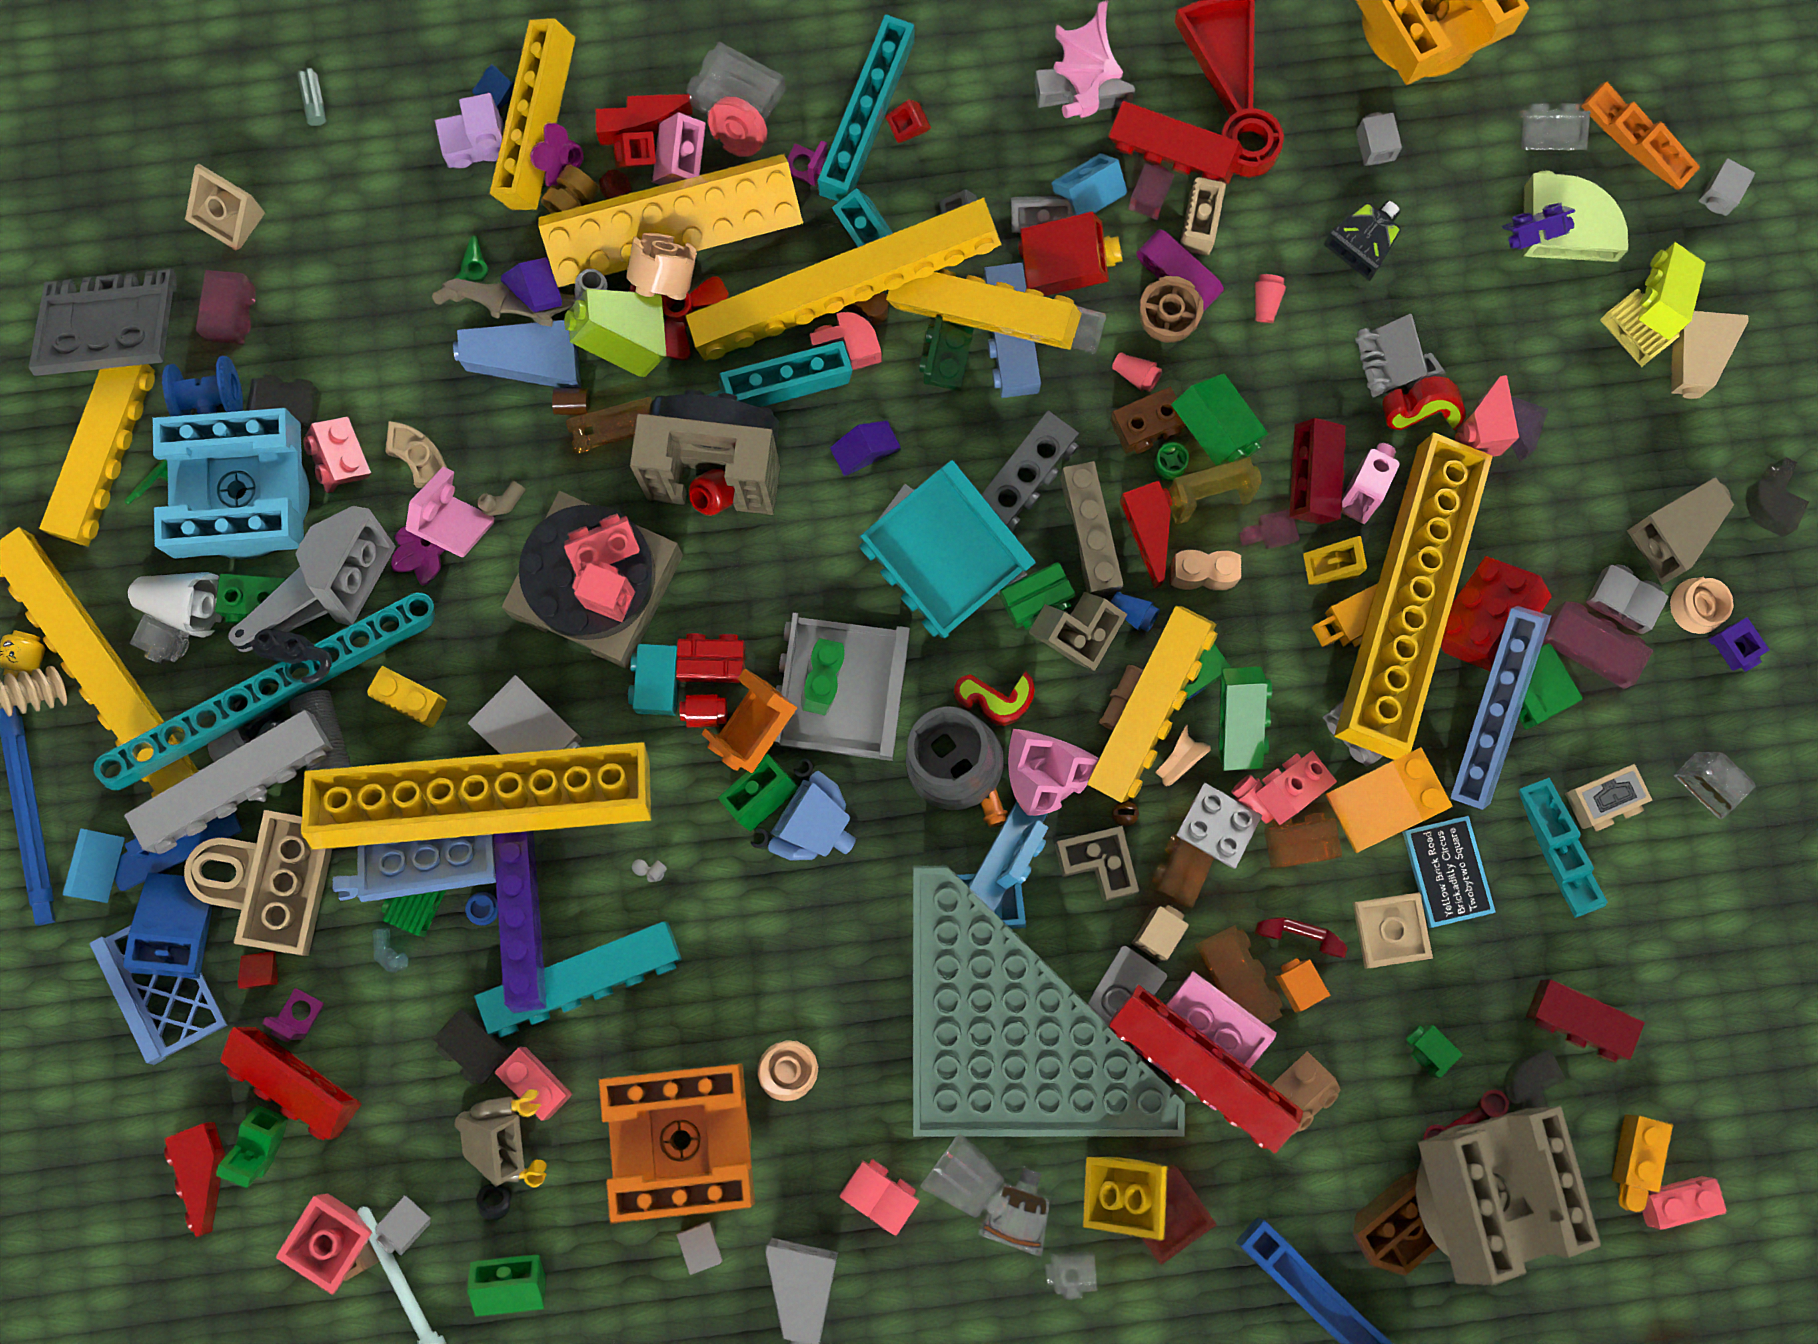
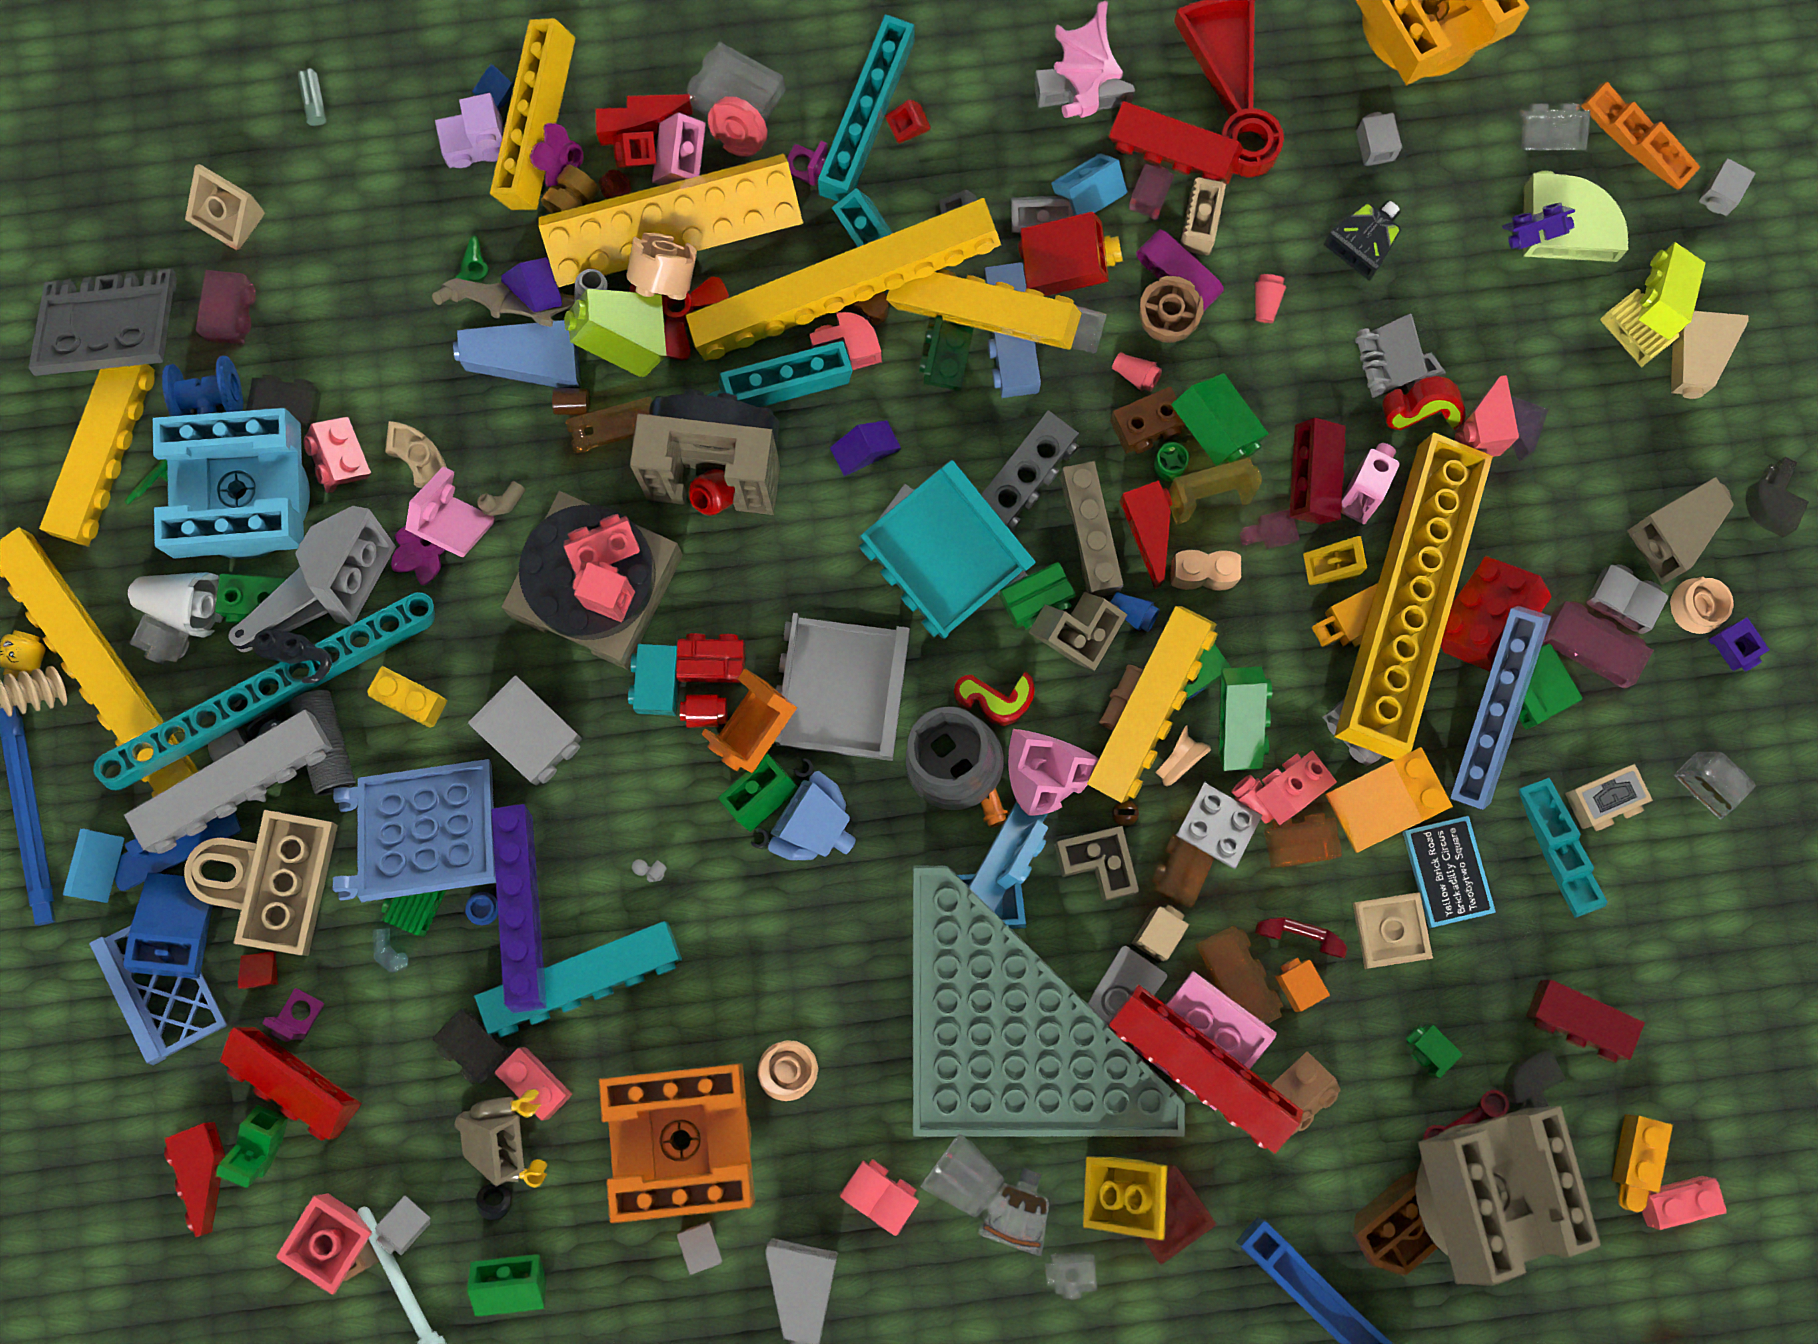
yellow brick [301,742,651,849] -> none
green brick [801,638,845,716] -> none

